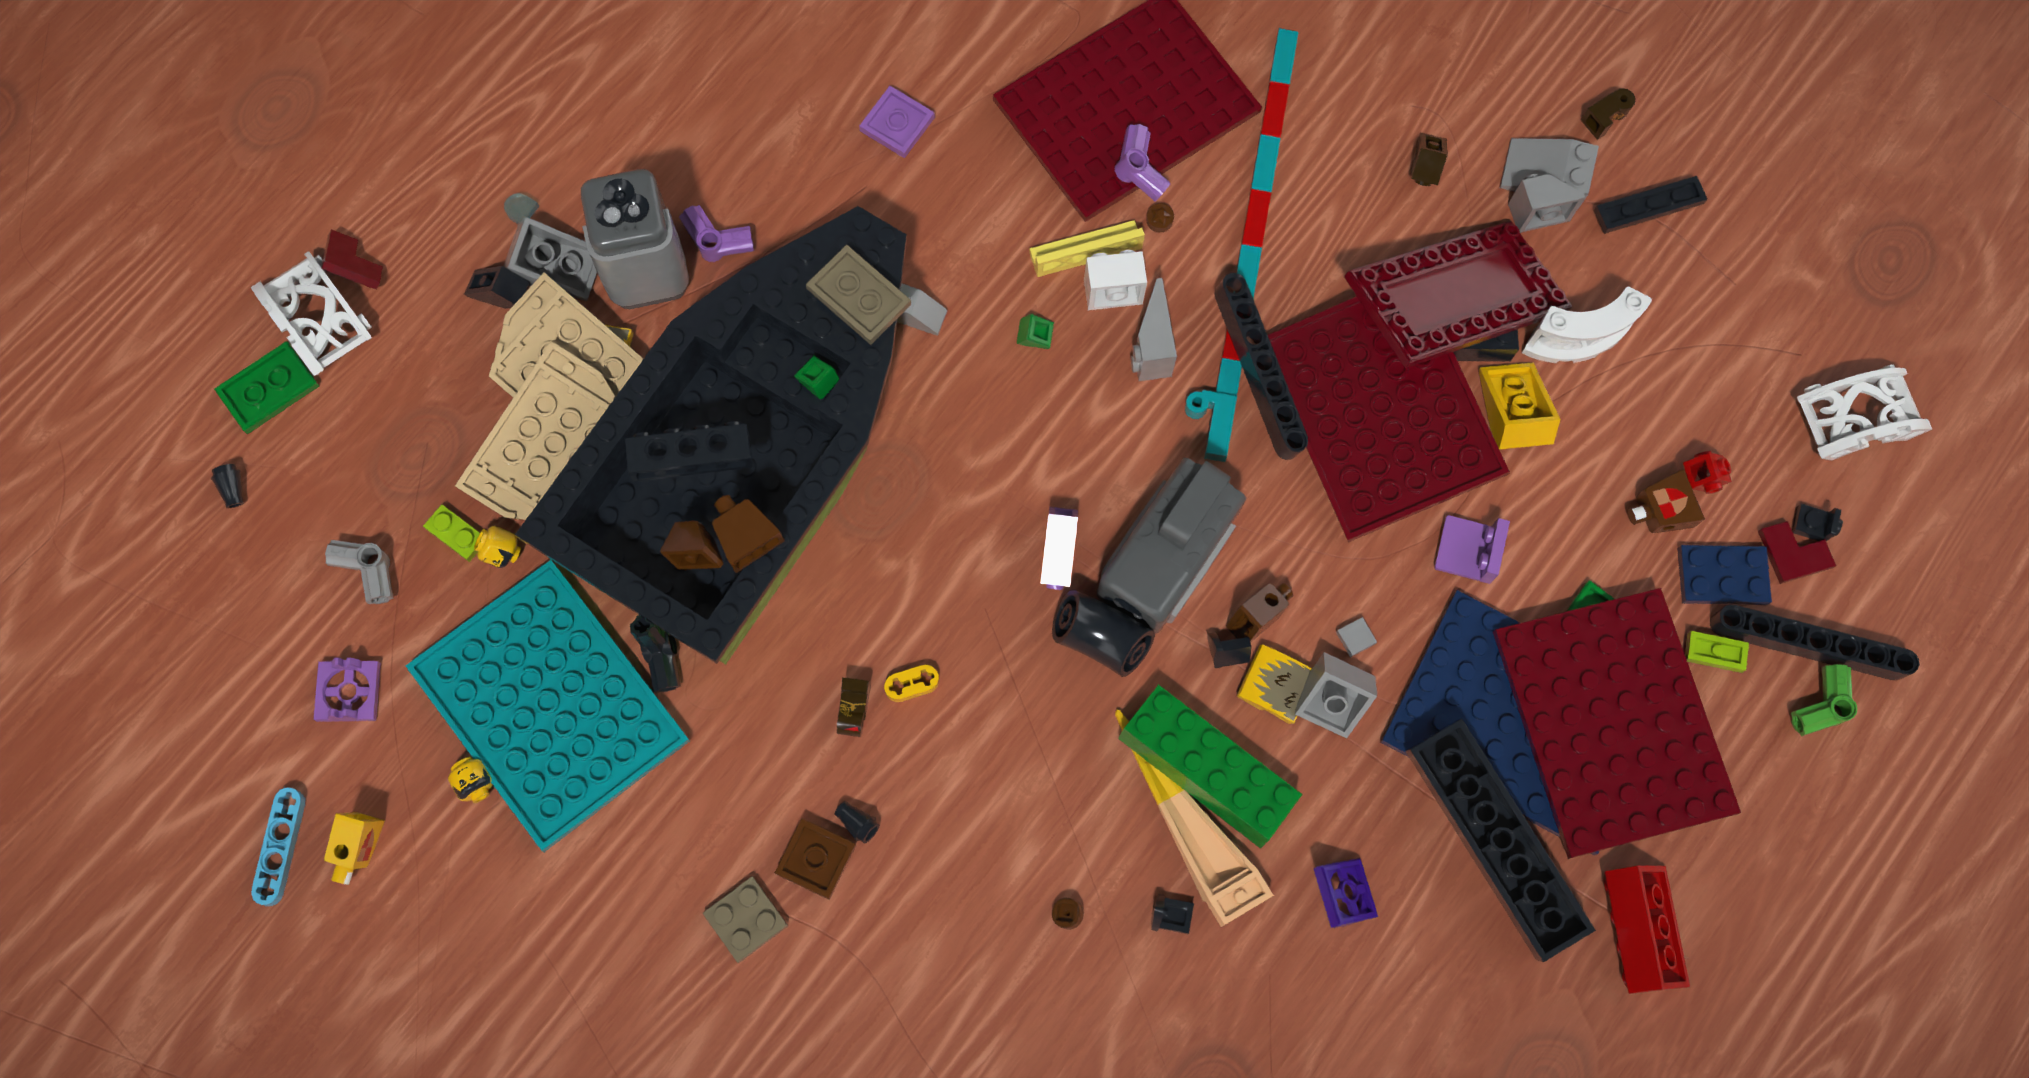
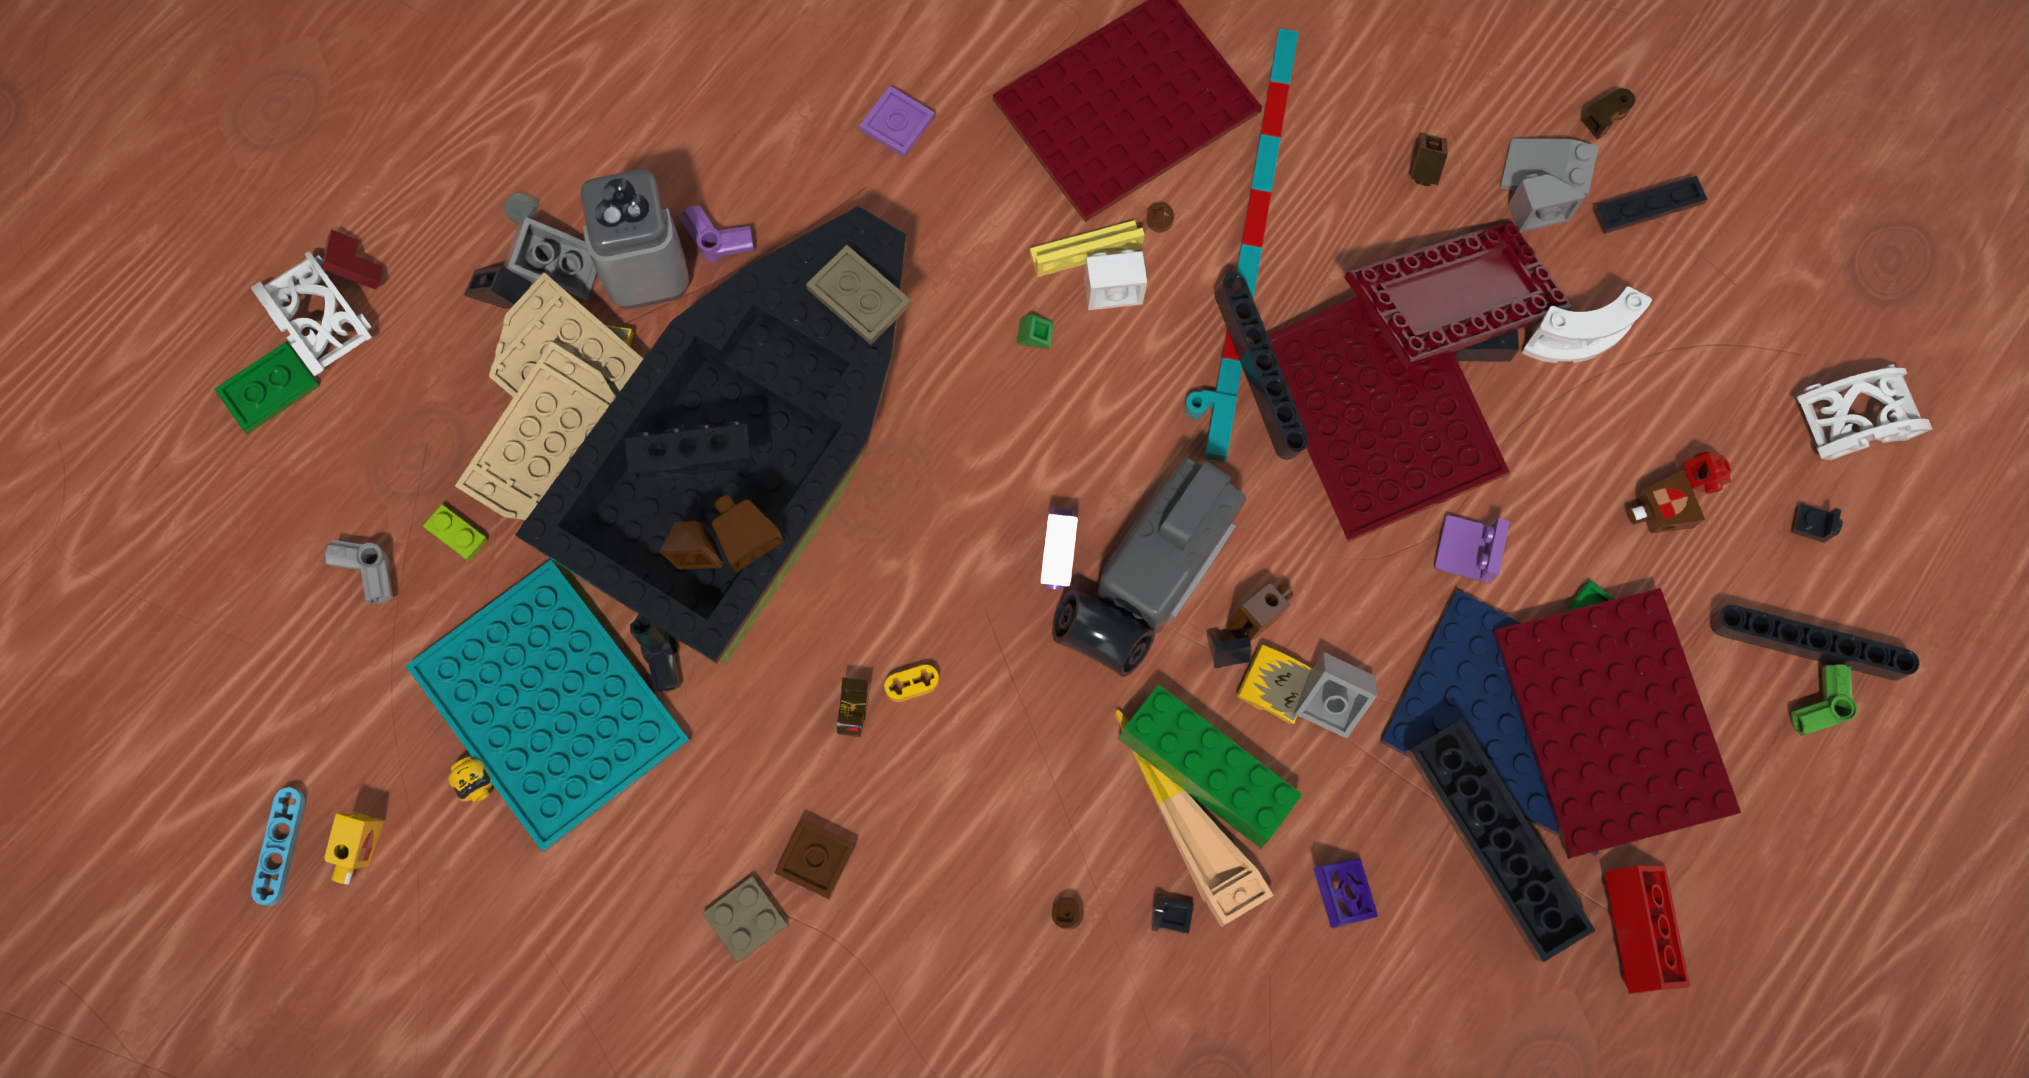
black cone [211,464,244,509] -> none
medium lavender piece [314,658,381,722] -> none
yellow head [474,526,521,568] -> none
green slope [794,356,839,399] -> none
black cone [834,801,880,844] -> none
light grey slope [897,284,947,336] -> none
medium lavender piece [1115,124,1170,201] -> none
light grey slope [1130,278,1177,381] -> none
light grey tile [1336,617,1377,658] -> none
yellow slope [1479,363,1561,449] -> none
dark blue plate [1677,545,1772,605] -> none
lime plate [1685,631,1749,673] -> none
dark red tile [1758,521,1836,584] -> none

